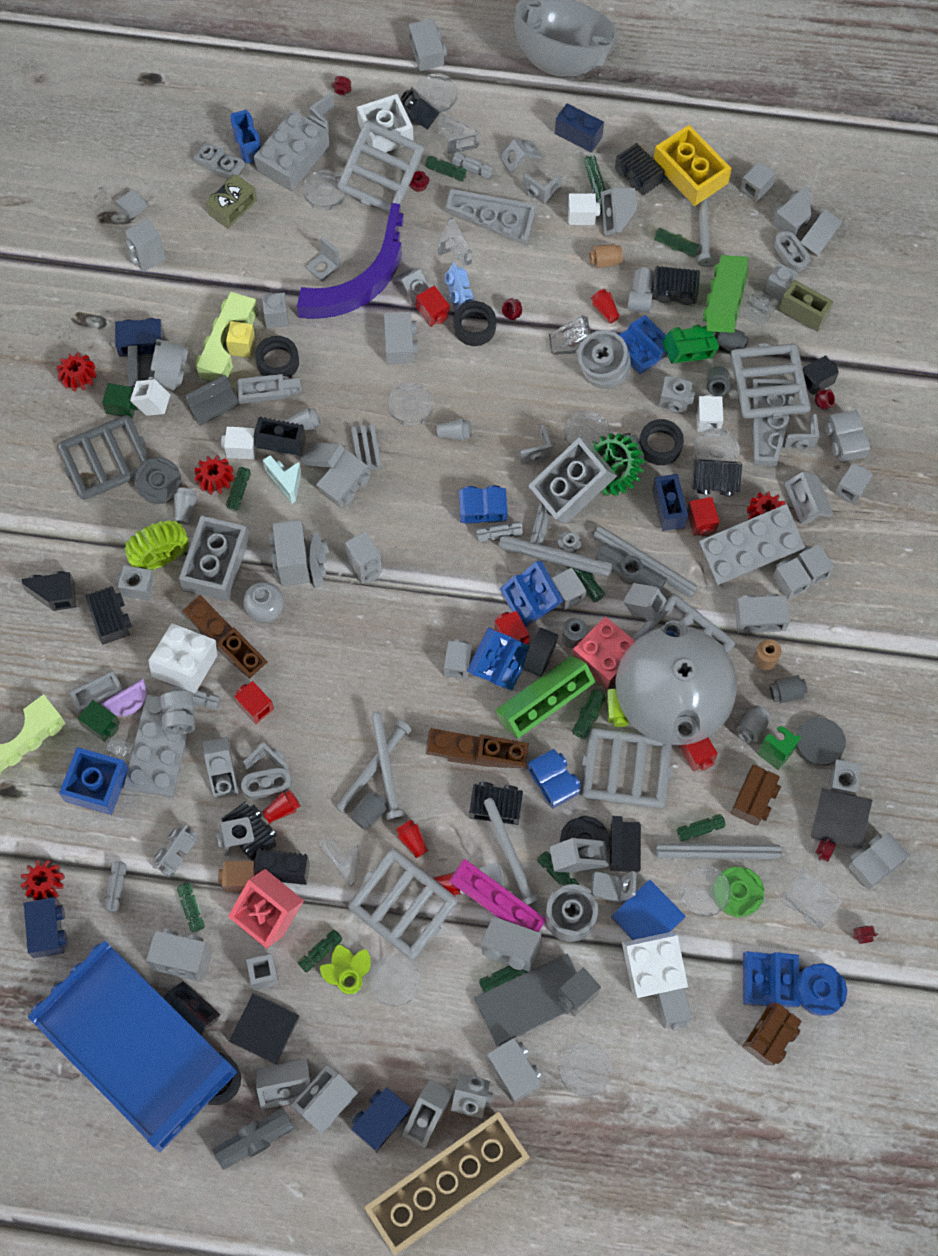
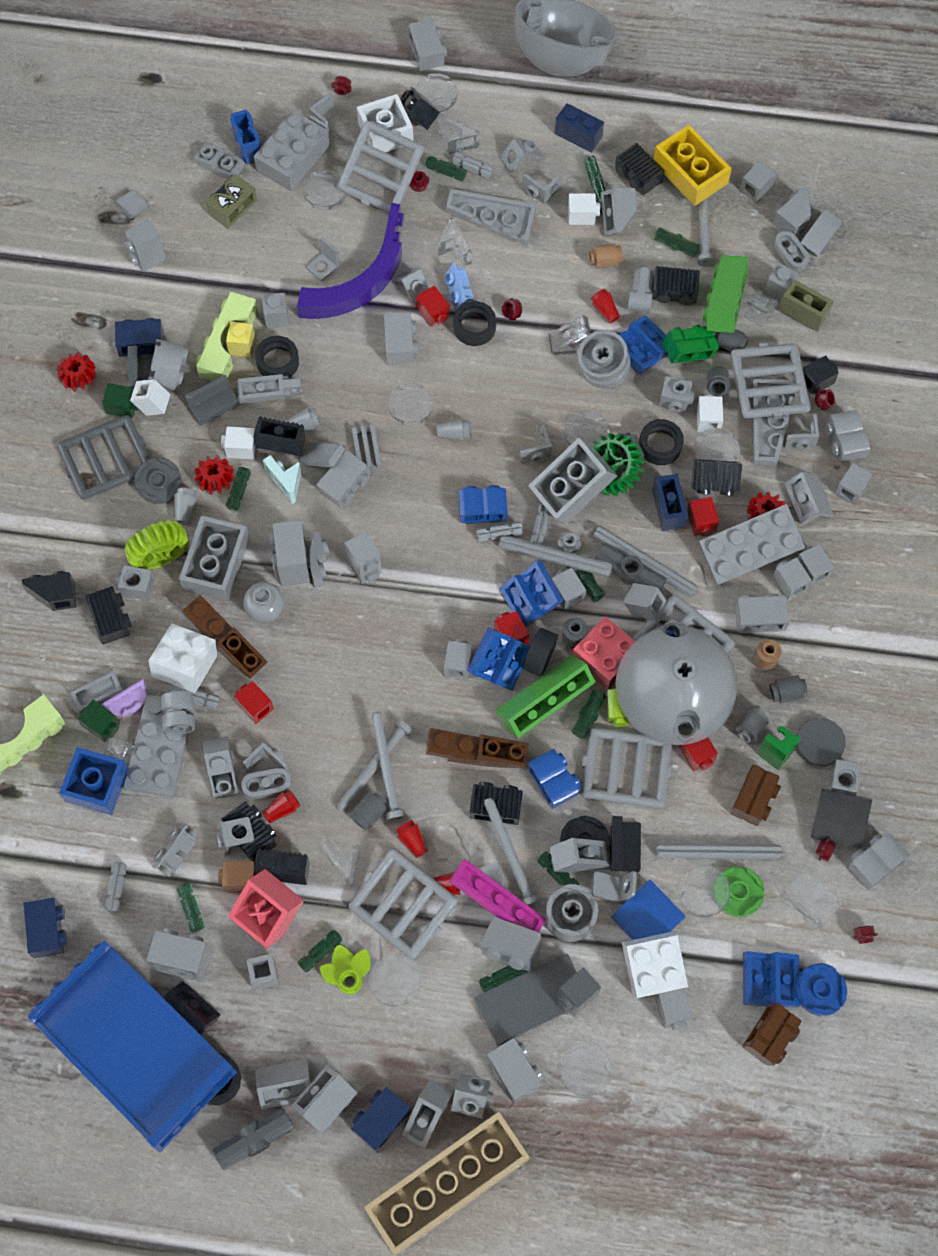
red gear [20,860,65,901] -> none
black tile [229,994,300,1065] -> none
clear green axle [676,814,726,841] -> none

